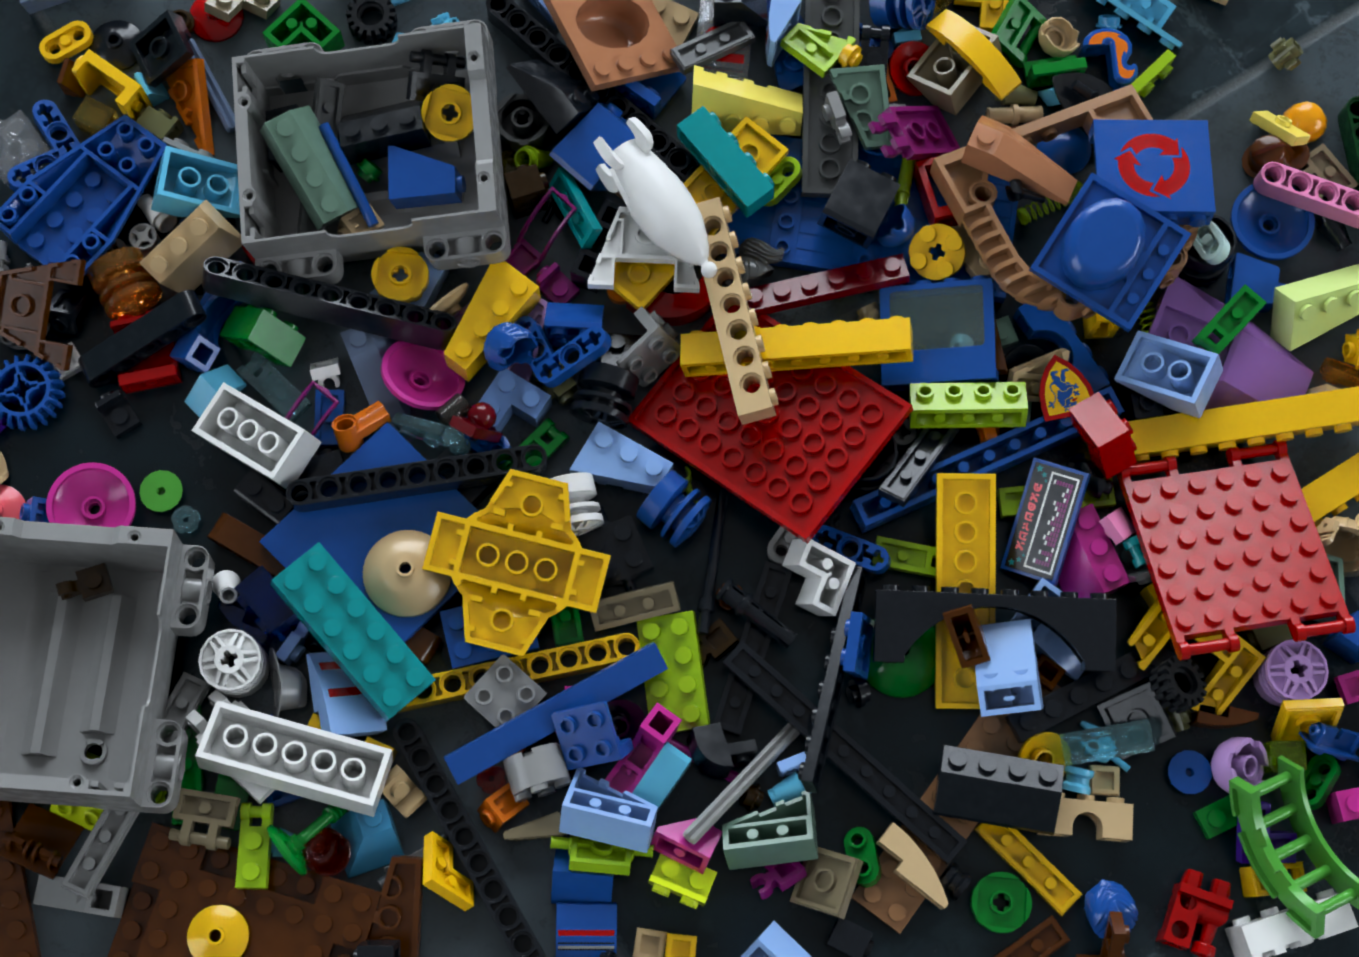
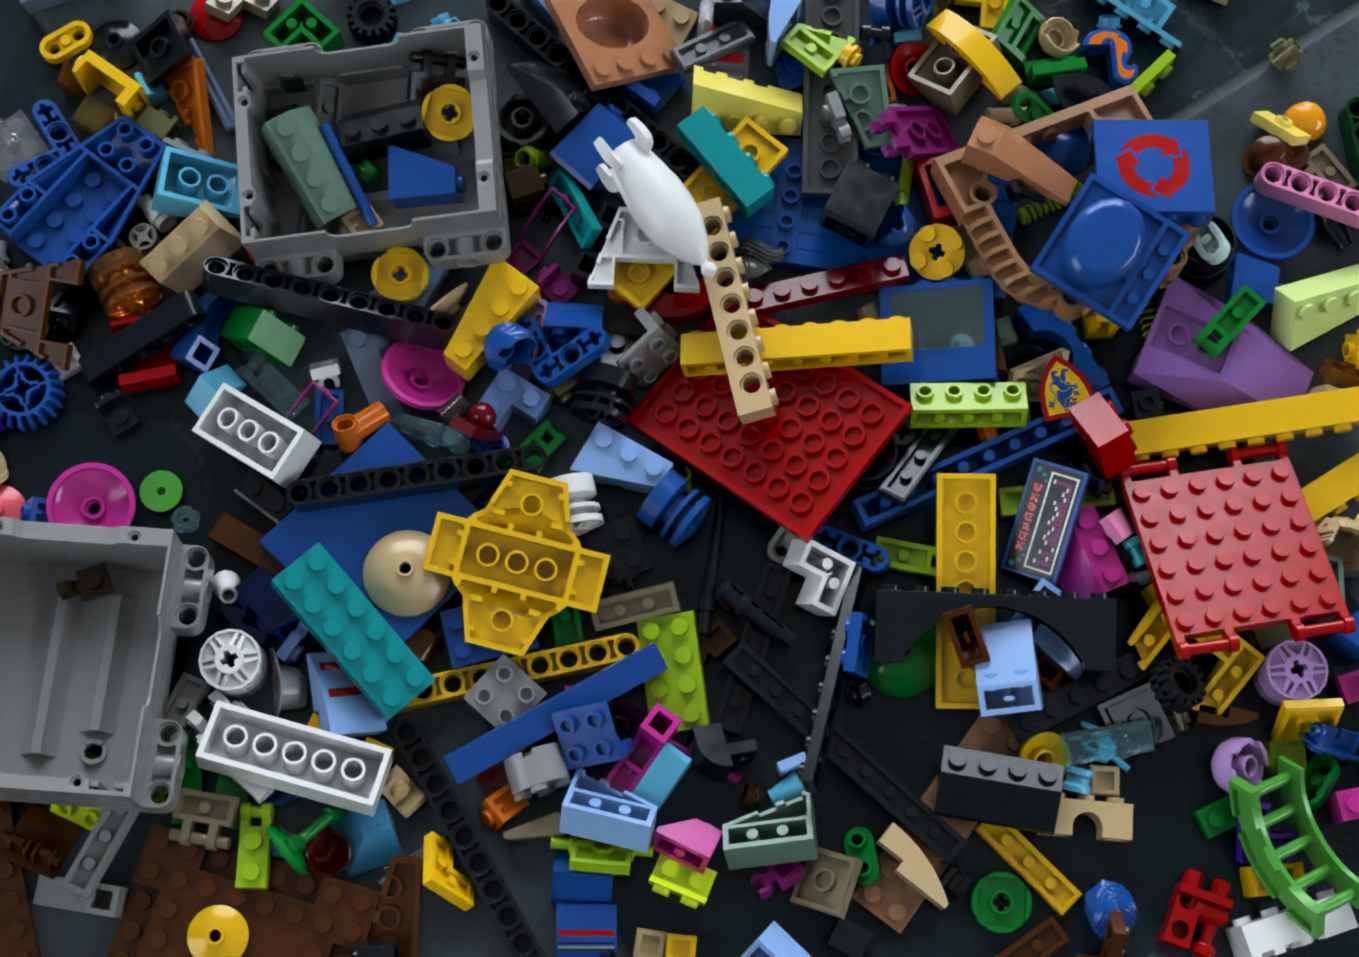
light grey axle [683,723,800,845] -> none
lime plate [764,156,802,207] -> none
light blue slope [1114,330,1223,419] -> none
blue piece [1168,750,1212,794] -> none
none -> green plate [1011,91,1054,124]

